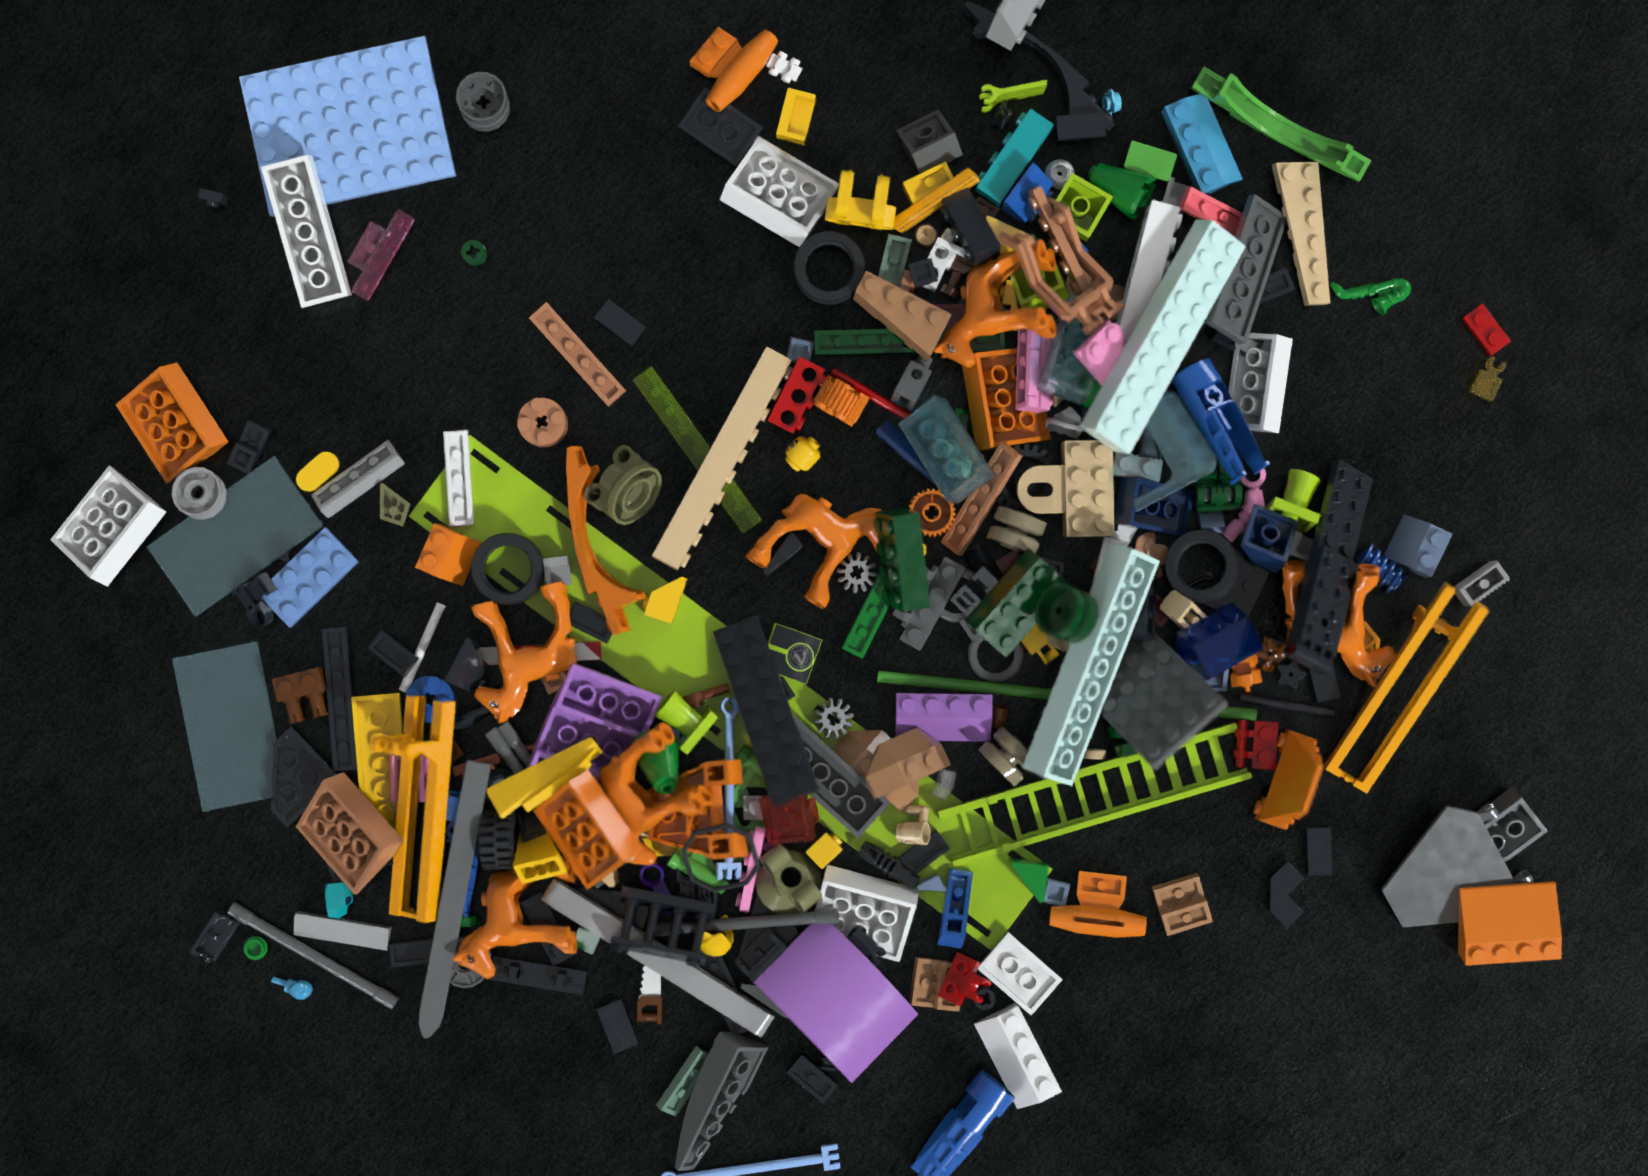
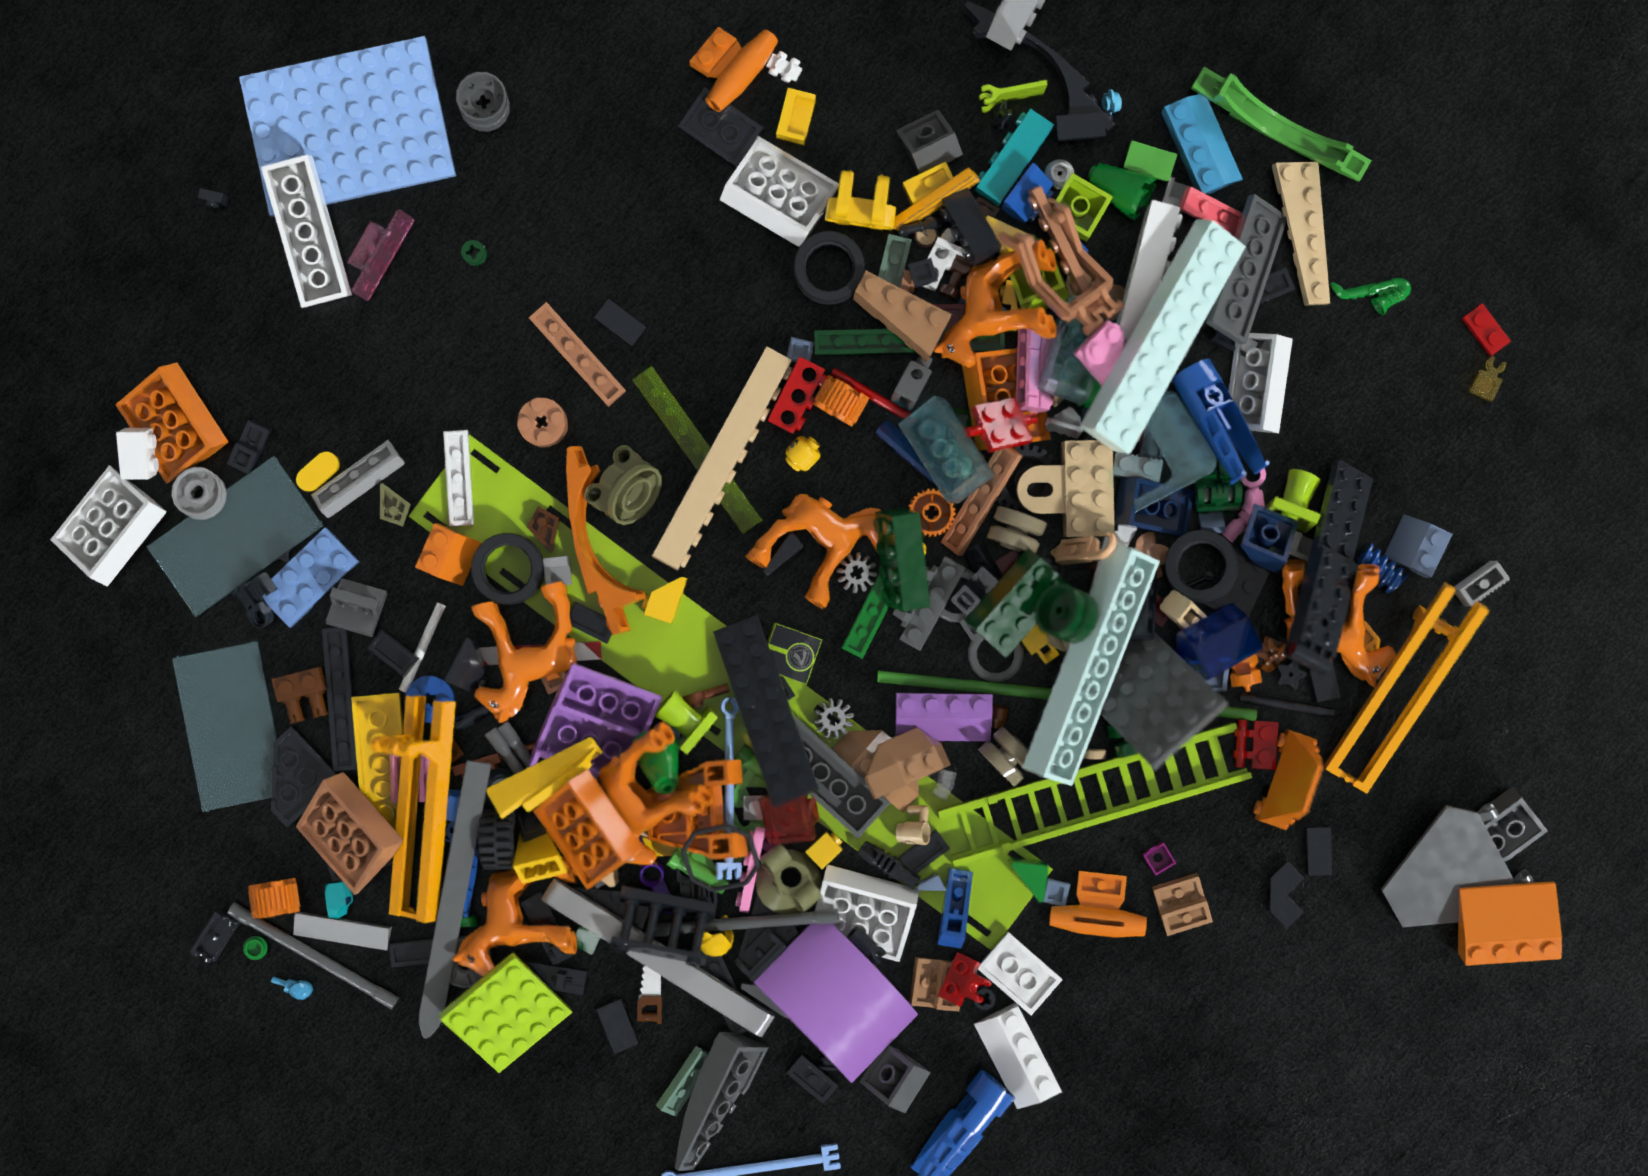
none -> white brick [116,428,159,479]
none -> orange brick [248,878,300,919]
none -> dark grey bracket [326,578,387,637]
none -> lime plate [438,953,572,1073]
none -> reddish brown piece [527,506,559,553]
none -> dark grey slope [859,1044,930,1113]
none -> black piece [898,214,945,236]
none -> plate [964,398,1038,452]
none -> light nougat plate [1050,532,1116,565]
none -> magenta piece [1142,841,1176,875]

